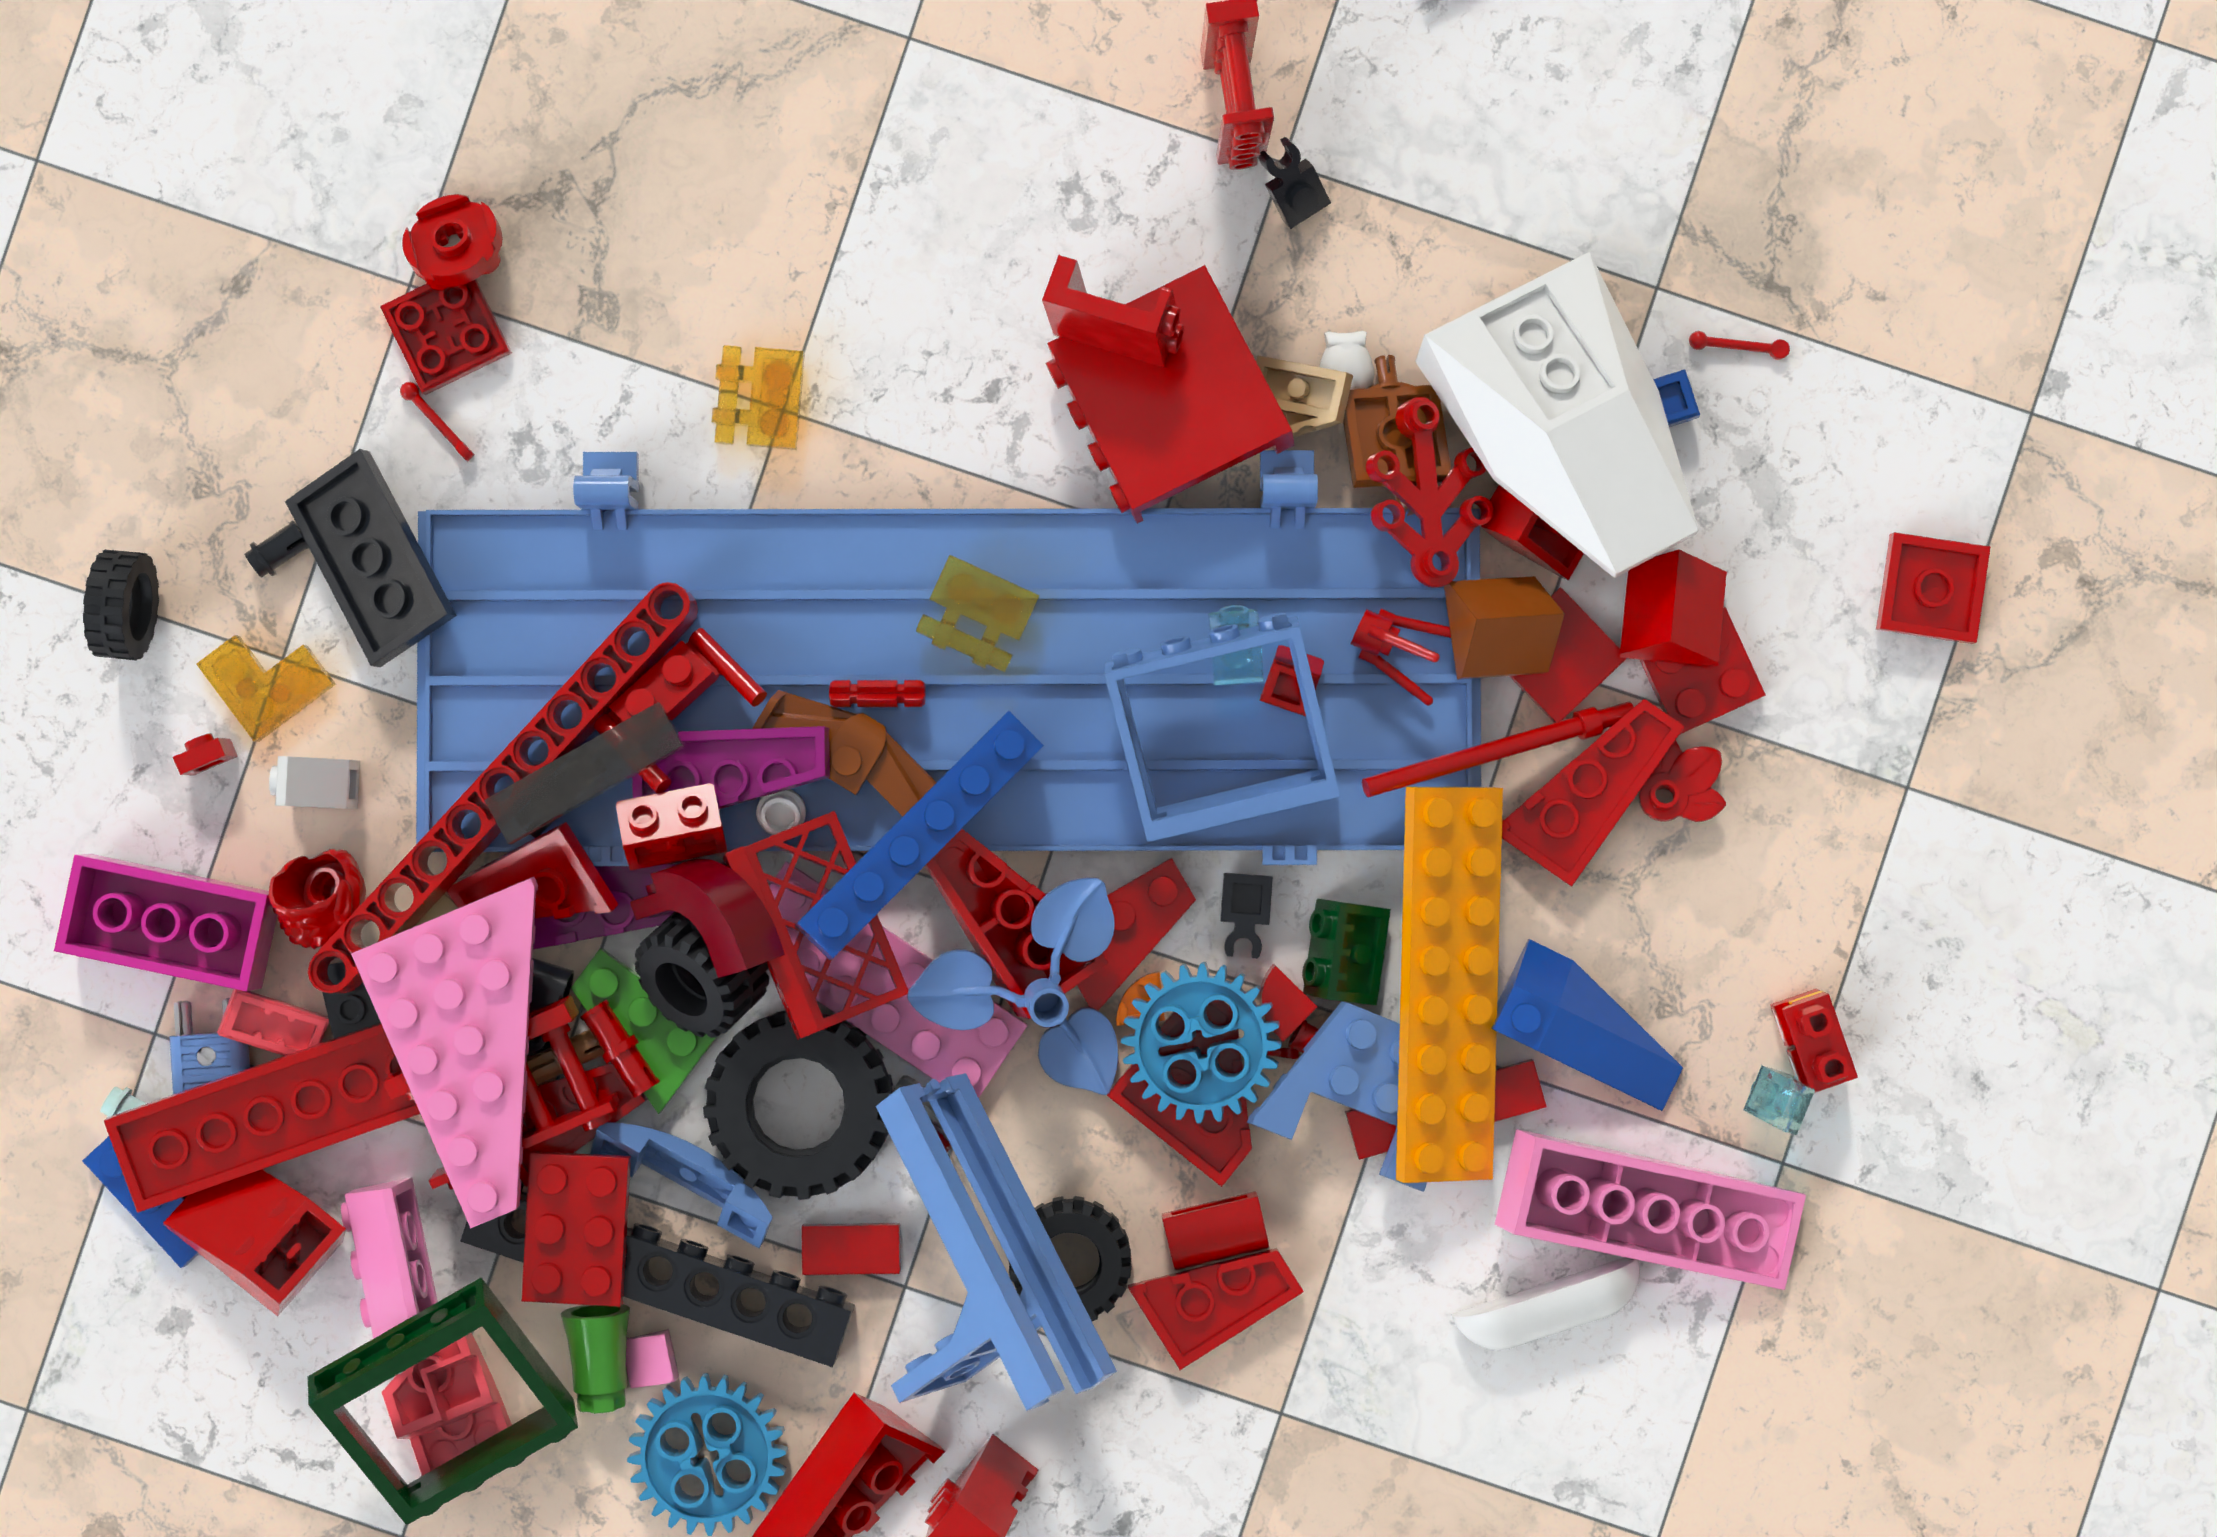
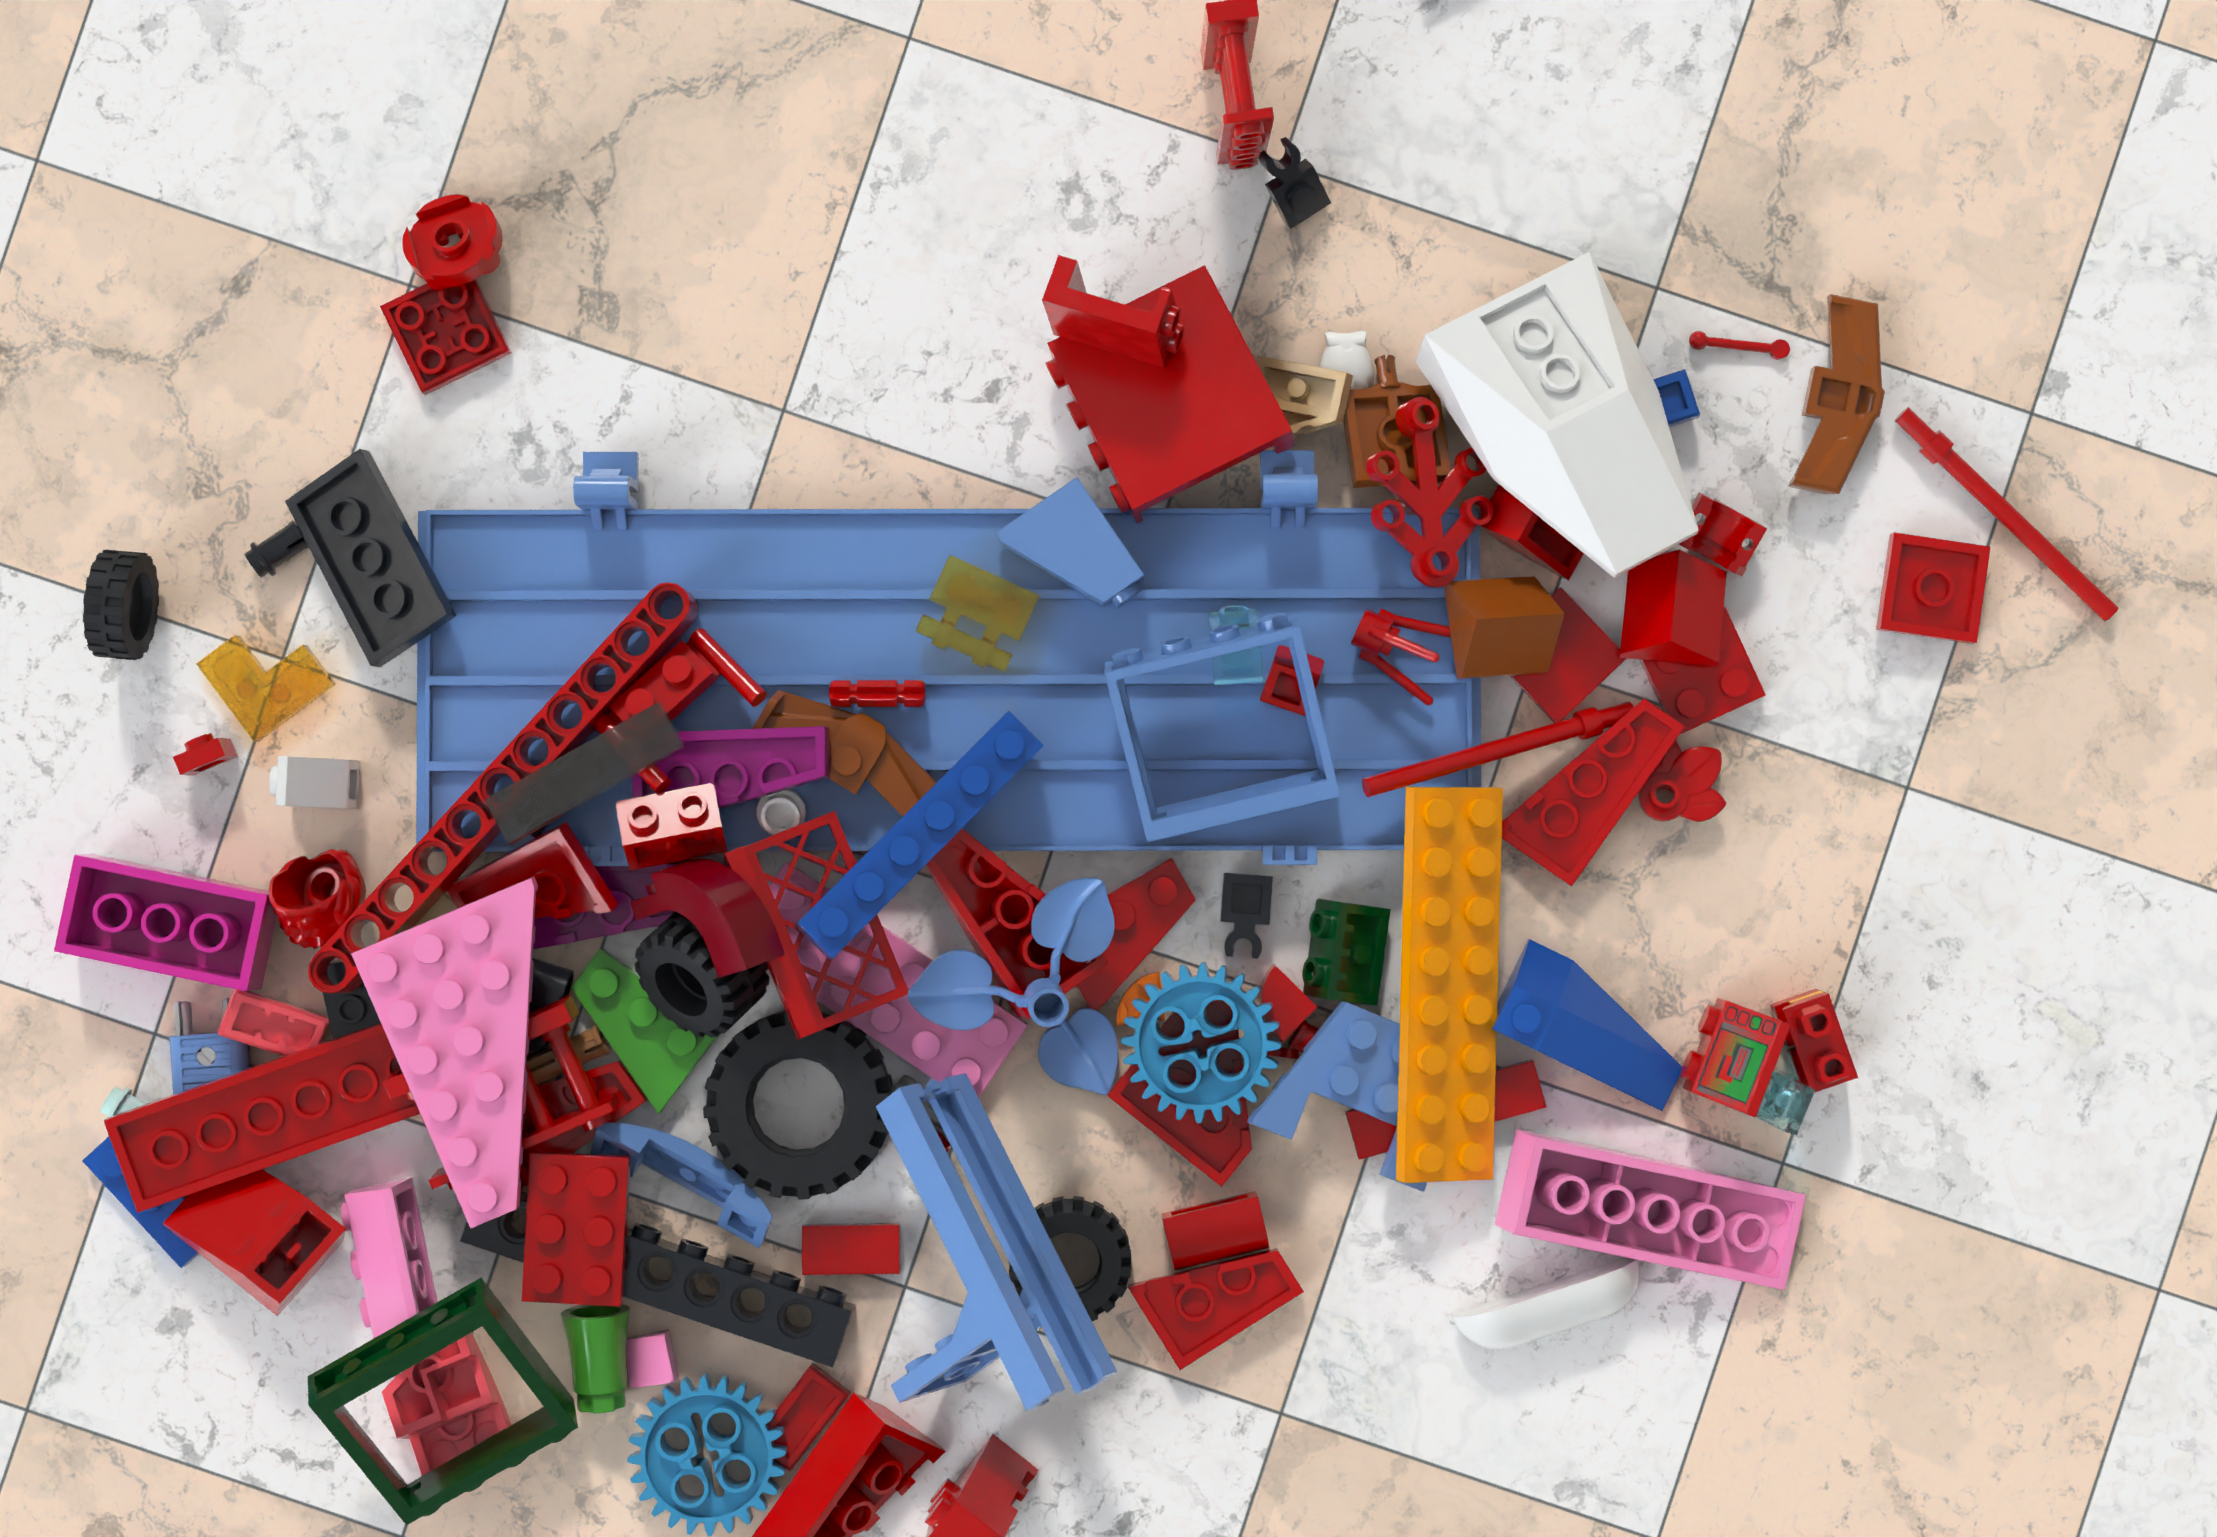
red hinge [400,382,475,462] -> none
red pin [580,999,660,1099] -> none
clear yellow plate [711,345,805,450] -> none
none -> red tile [768,1362,851,1472]
none -> medium blue slope [995,477,1144,608]
none -> red piece [1679,492,1767,576]
none -> red slope [1681,998,1791,1118]
none -> dark orange plate [1789,294,1885,494]
none -> red bar [1894,407,2119,622]

